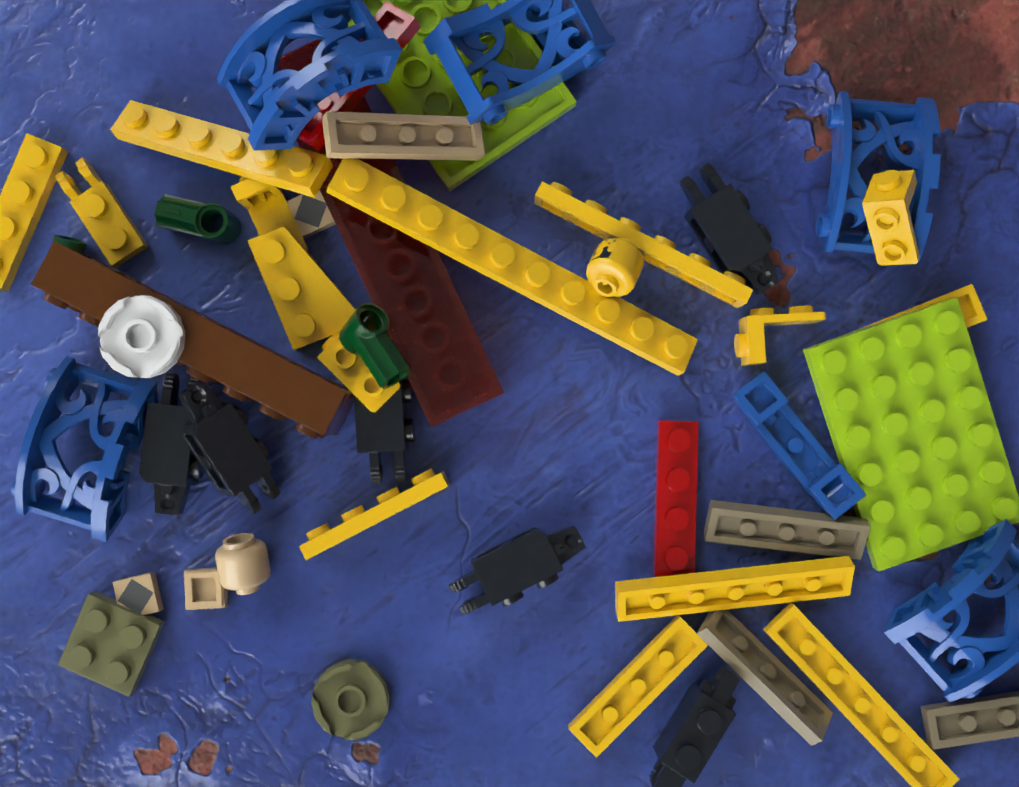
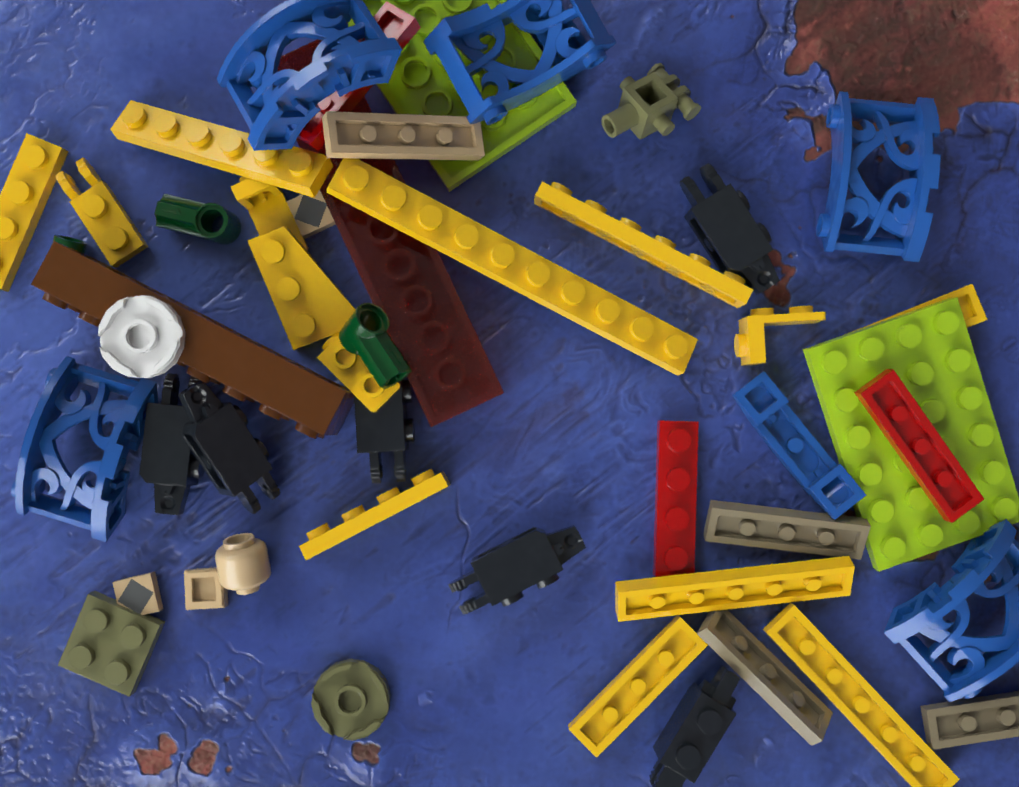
yellow head [586,238,644,297] -> none
yellow bracket [862,170,920,266] -> none
none -> olive piece [601,63,701,140]
none -> red plate [854,369,984,523]

